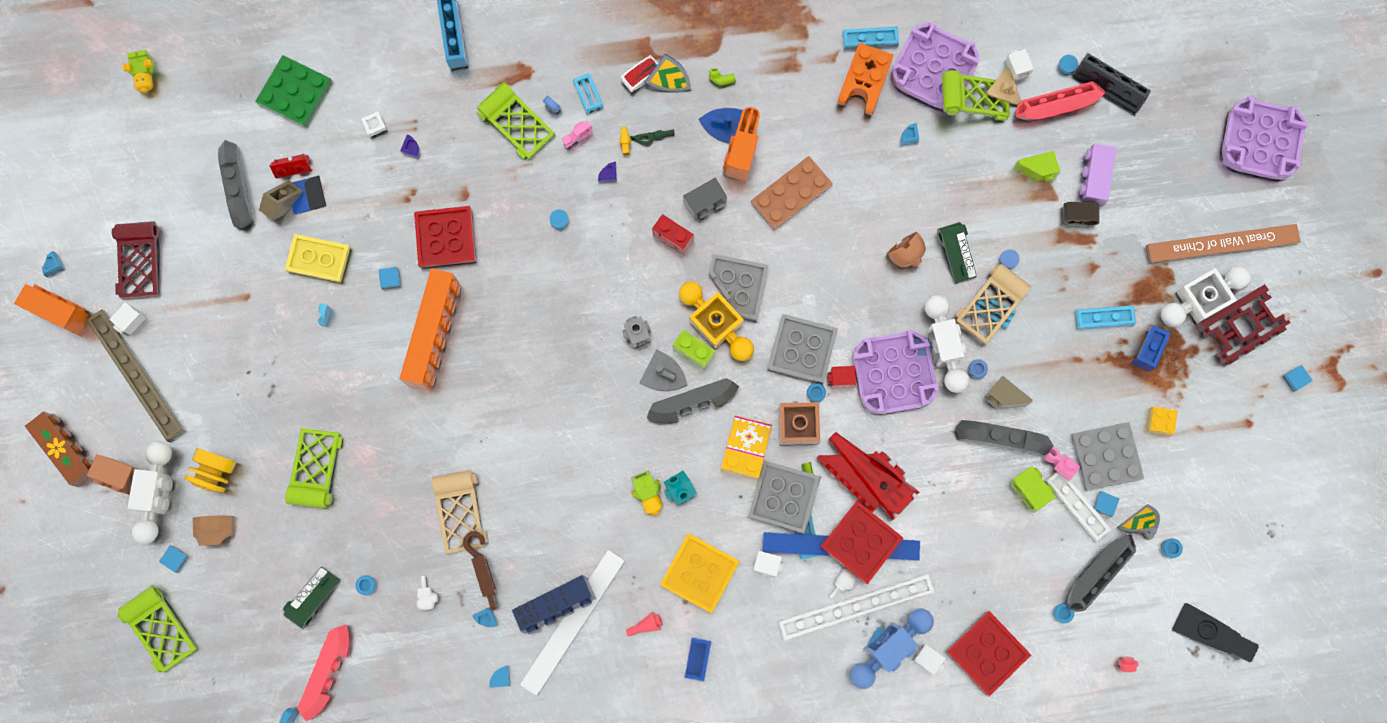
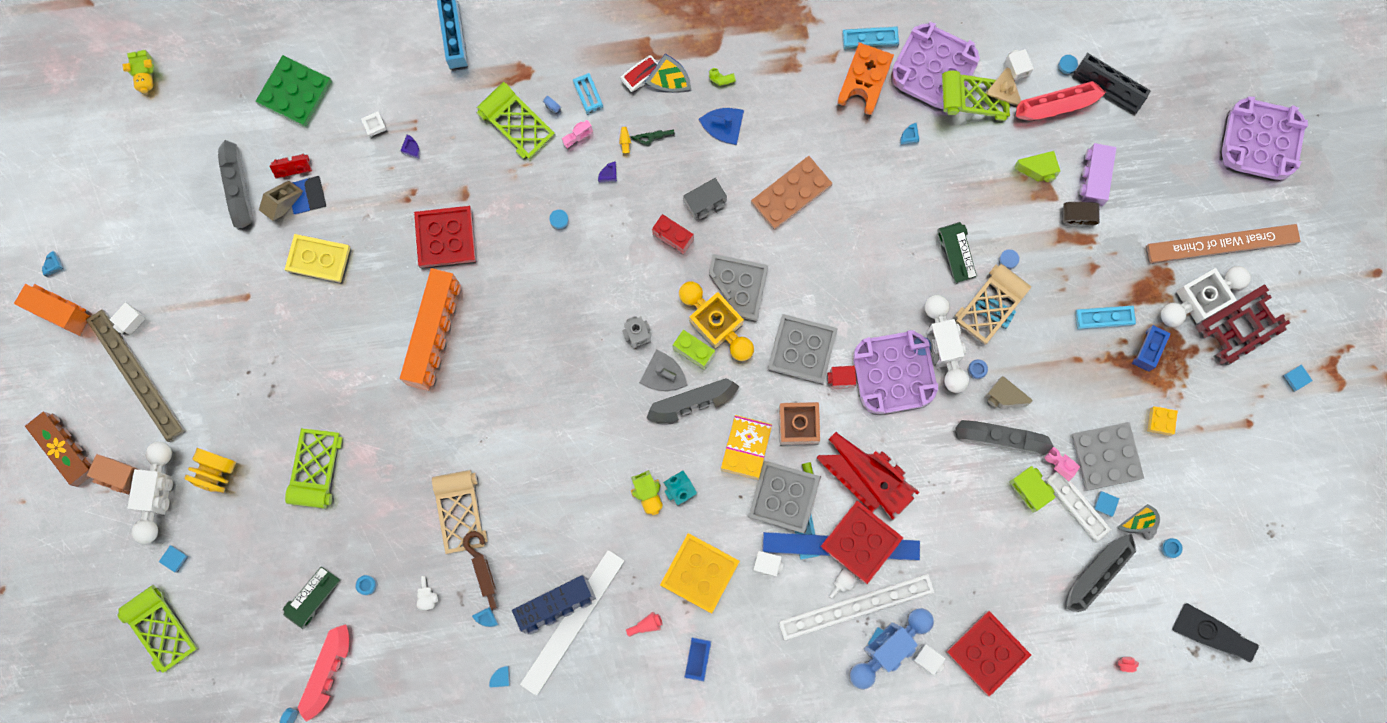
dark red piece [112,221,159,299] -> none
medium nougat slope [193,515,234,546] -> none
medium azure tile [318,303,332,327] -> none
dark azure tile [378,267,401,289] -> none
orange brick [723,107,760,182] -> none
dark azure tile [806,383,826,402] -> none
nougat cylinder [887,232,926,267] -> none
dark azure tile [1053,603,1074,623] -> none

